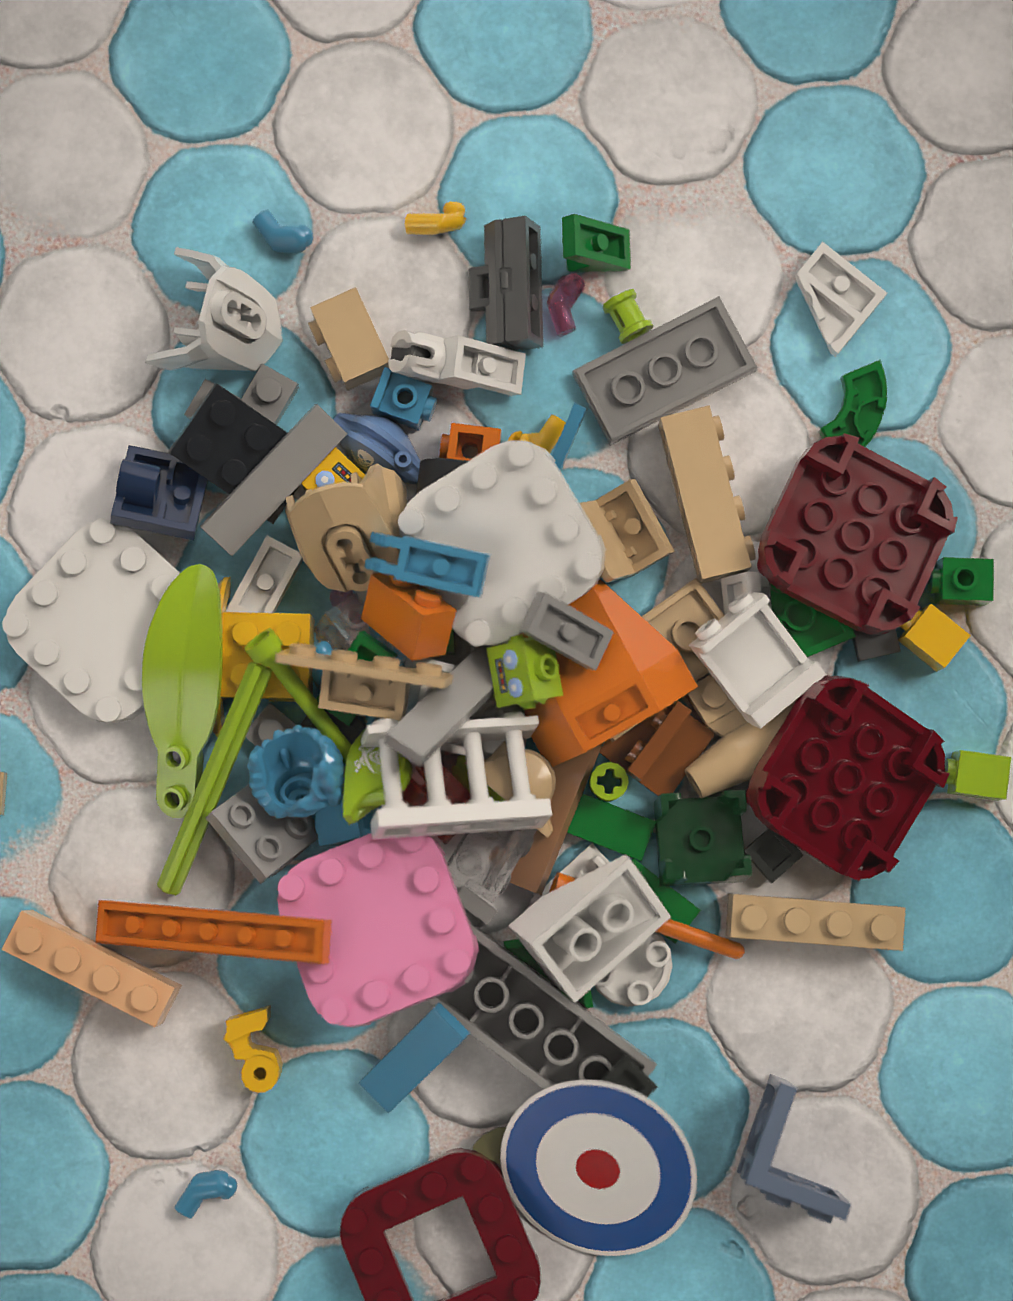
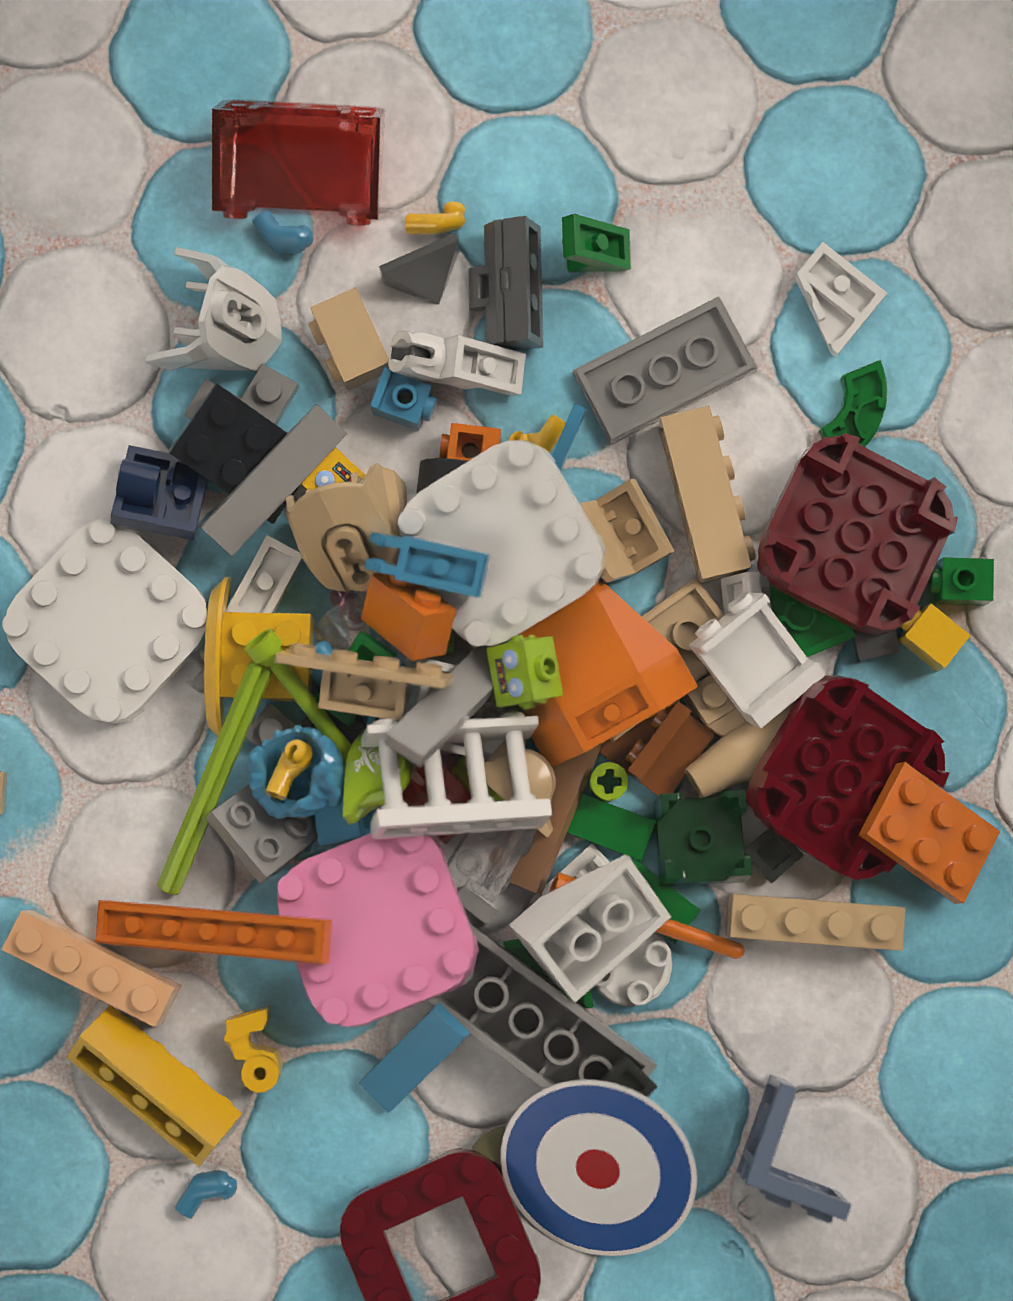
lime plant [142,564,223,819] -> none
medium blue hat [333,413,421,485] -> none
light grey plate [519,592,614,670] -> none
clear pink arm [547,273,585,336] -> none
lime bush [602,289,654,344] -> none
lime brick [945,750,1011,801] -> none
none -> yellow brick [66,1005,243,1167]
none -> clear red windscreen [212,100,385,225]
none -> yellow arm [265,740,313,800]
none -> dark grey slope [379,233,459,305]
none -> orange plate [859,762,1000,904]

